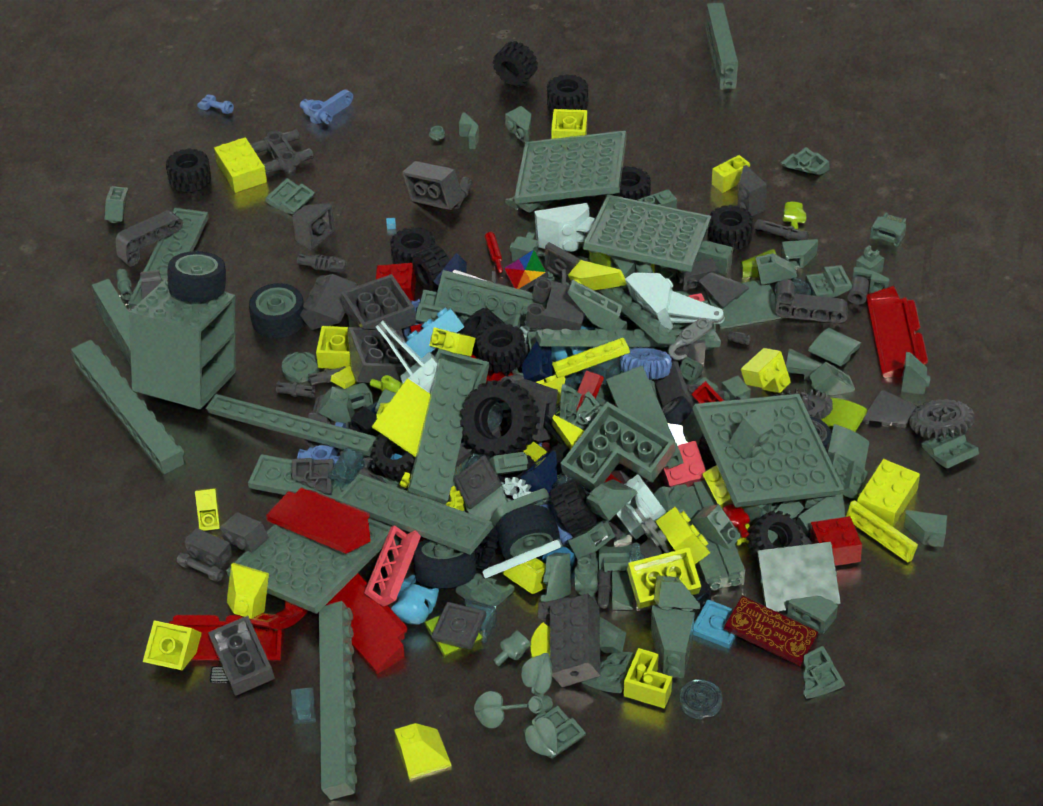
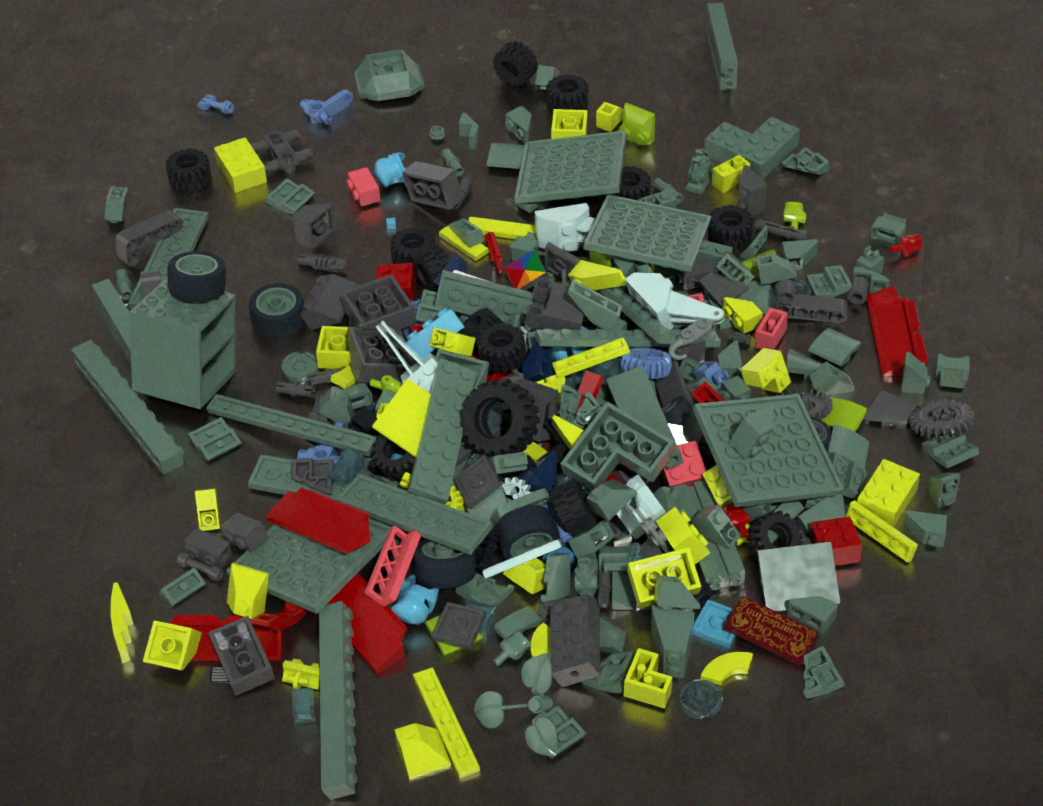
none -> neon yellow slope [111,582,133,664]
none -> sand green slope [159,567,206,606]
none -> sand green slope [188,417,242,461]
none -> neon yellow hips [282,659,320,690]
none -> coral brick [346,167,380,206]
none -> sand green piece [354,49,424,101]
none -> medium azure piece [374,152,407,188]
none -> neon yellow tile [413,667,480,779]
none -> neon yellow tile [439,225,489,261]
none -> sand green pin [441,149,464,176]
none -> sand green slope [449,218,483,247]
none -> neon yellow tile [468,217,536,240]
none -> sand green slope [487,143,525,169]
none -> sand green slope [493,606,542,639]
none -> sand green slope [535,65,560,91]
none -> neon yellow slope [596,102,624,132]
none -> lime slope [619,102,655,145]
none -> sand green pin [652,178,683,204]
none -> sand green piece [685,148,712,194]
none -> medium blue brick [693,361,729,390]
none -> neon yellow tile [700,652,753,686]
none -> sand green brick [704,117,800,180]
none -> sand green slope [715,251,755,285]
none -> sand green slope [717,341,742,380]
none -> neon yellow slope [722,297,763,333]
none -> sand green slope [740,225,768,259]
none -> coral brick [753,308,787,350]
none -> red piece [889,233,922,257]
none -> sand green slope [926,472,960,508]
none -> sand green piece [935,354,970,388]

